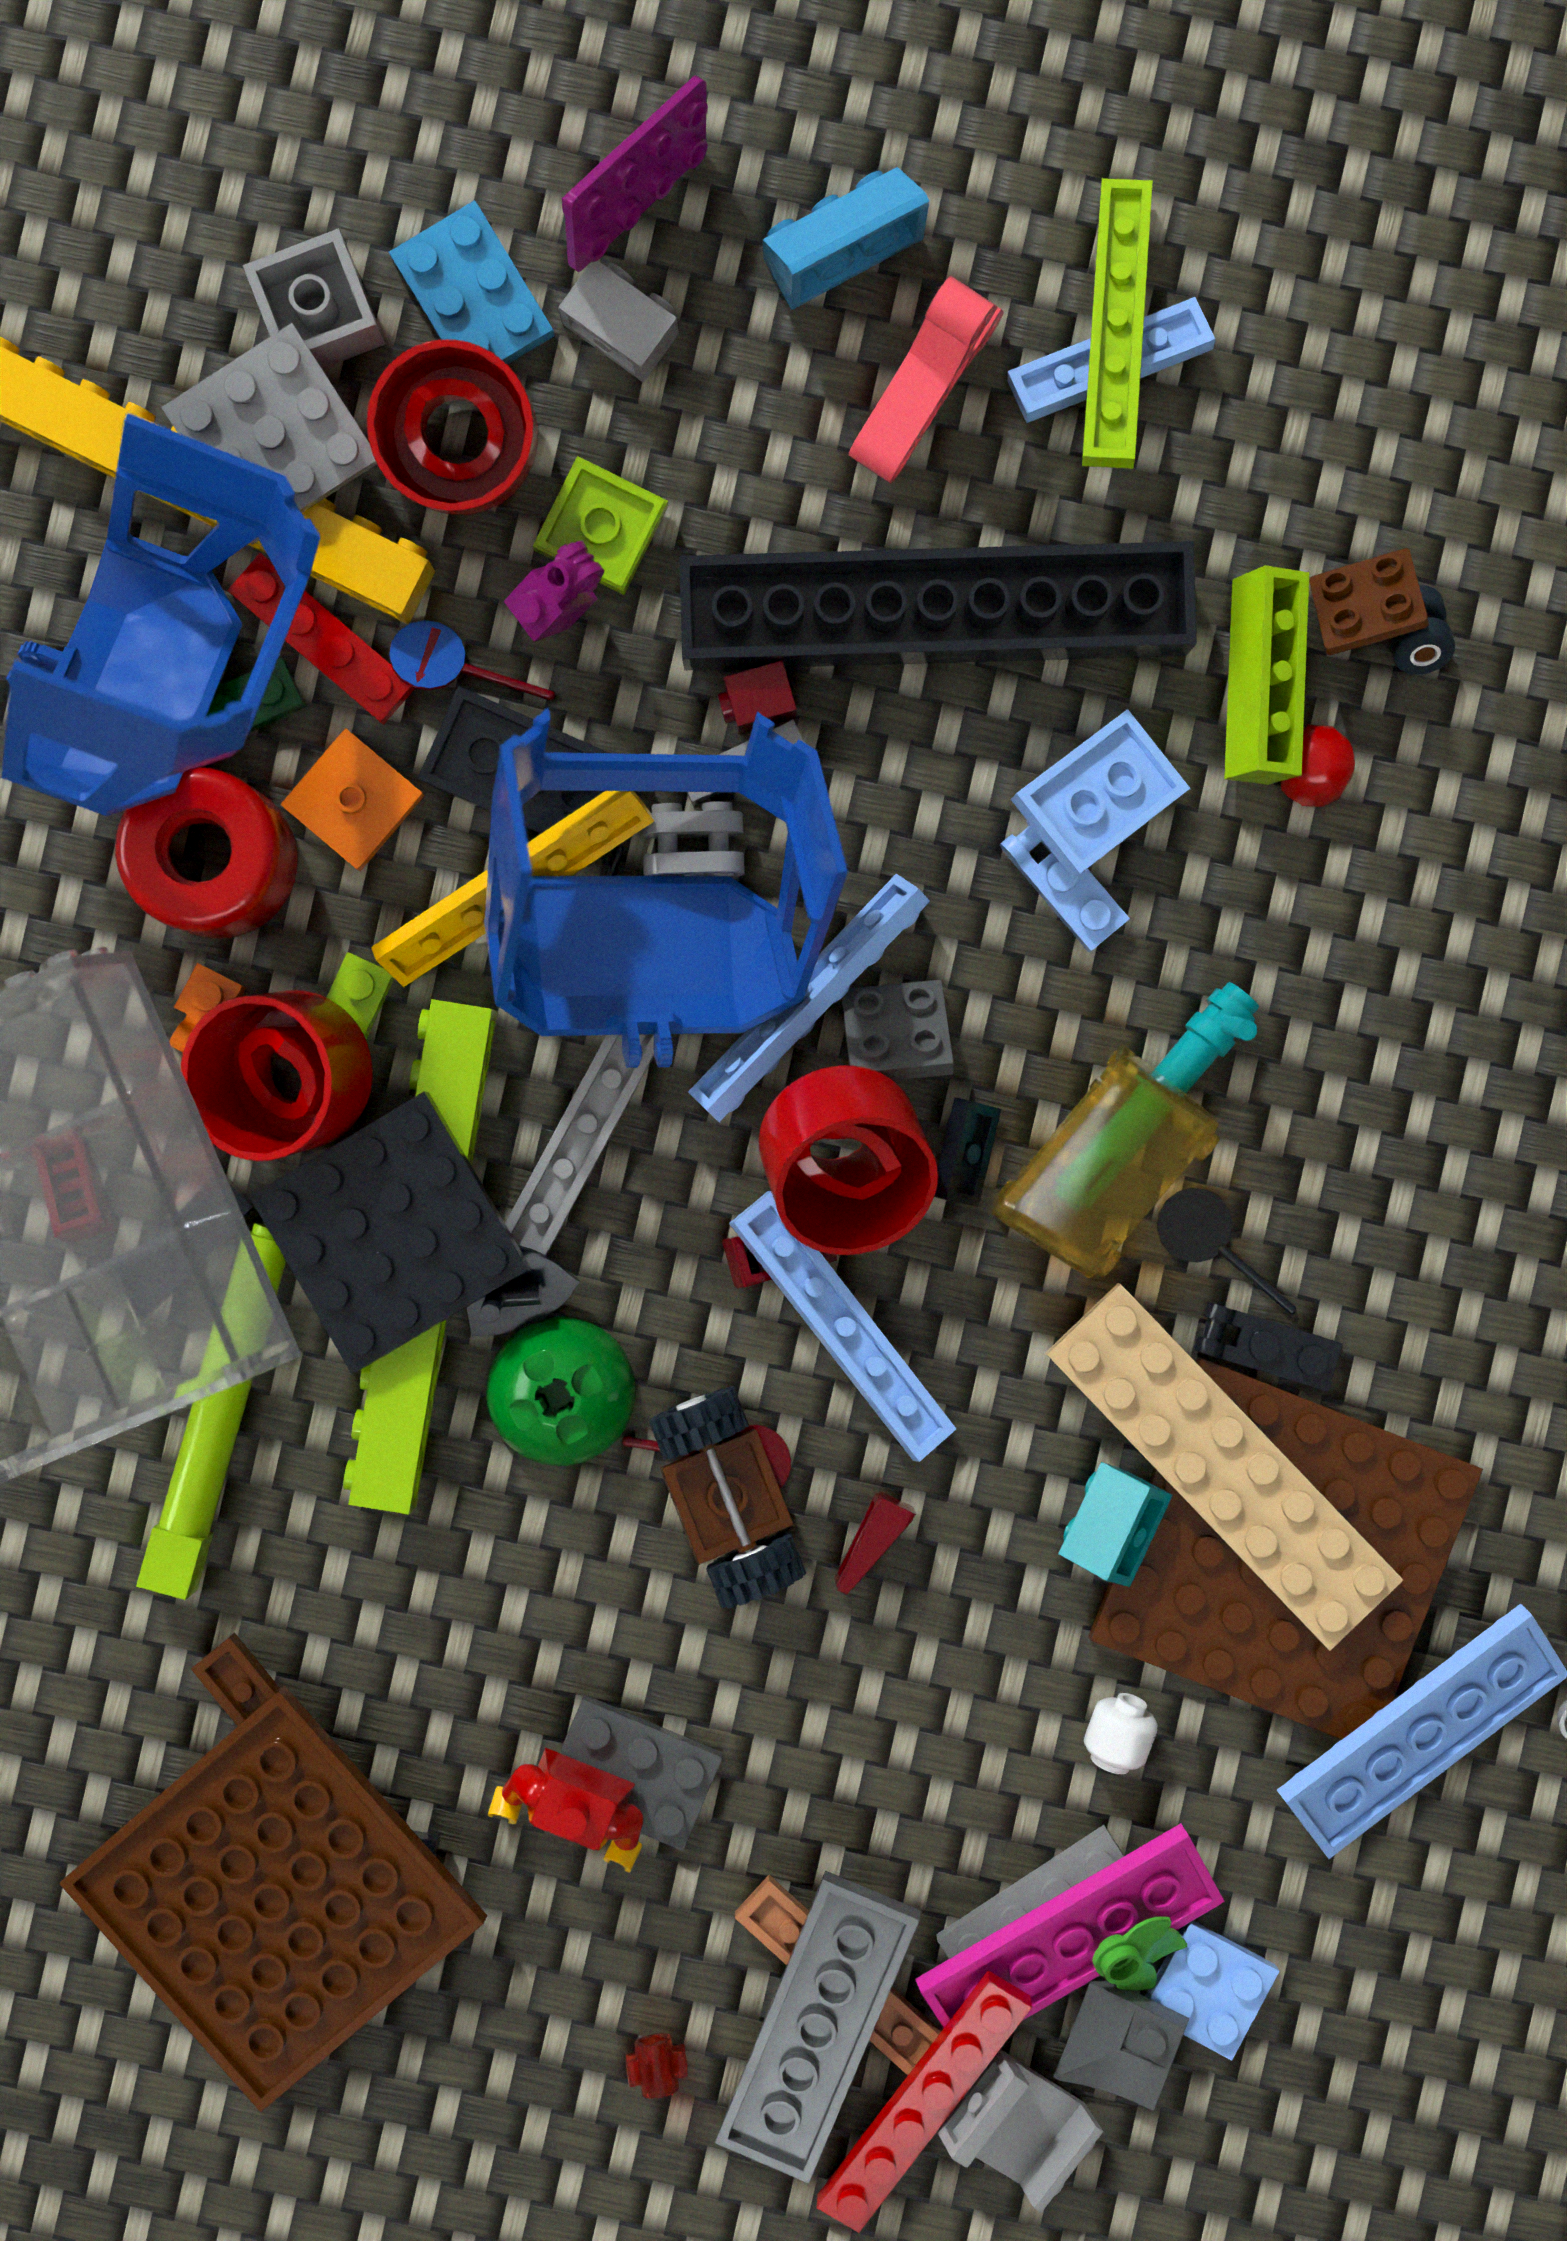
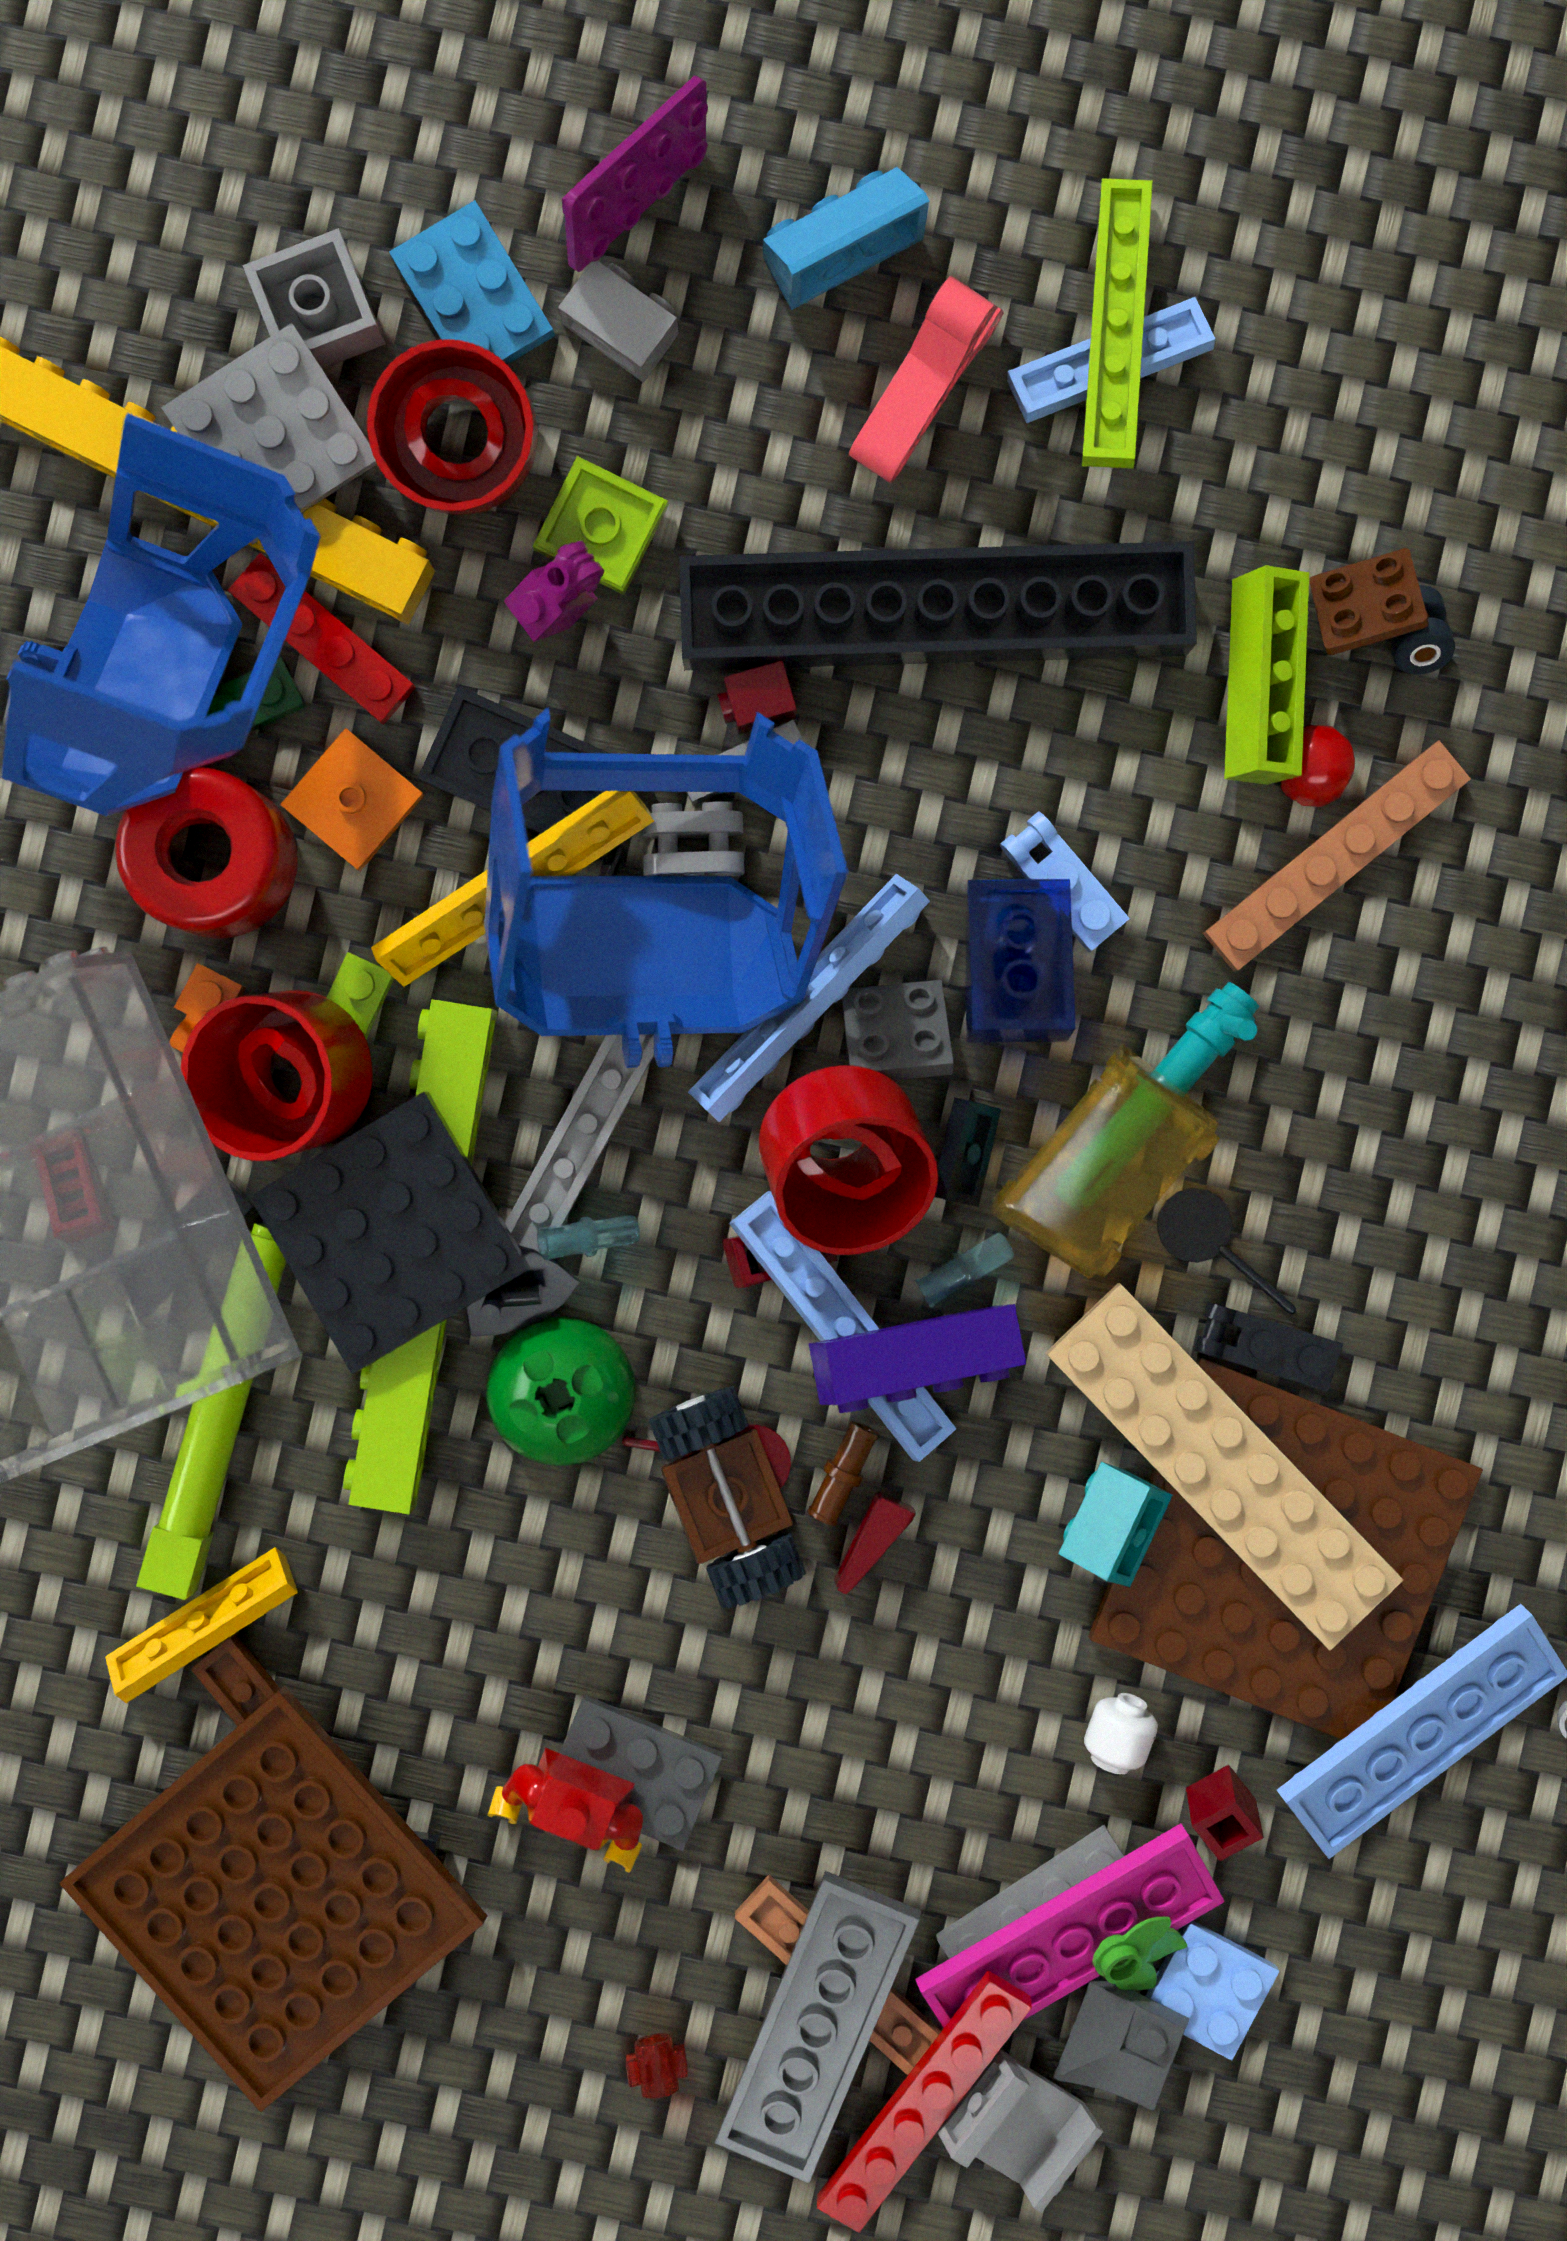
blue piece [389,620,556,701] -> none
light blue plate [1010,709,1190,879] -> none
none -> yellow plate [105,1547,298,1703]
none -> clear light blue axle [537,1215,640,1260]
none -> reddish brown pin [807,1420,880,1526]
none -> dark purple brick [809,1304,1026,1413]
none -> clear light blue axle [915,1233,1014,1308]
none -> clear blue slope [965,879,1076,1043]
none -> dark red brick [1186,1764,1264,1861]
none -> nougat plate [1202,740,1471,972]

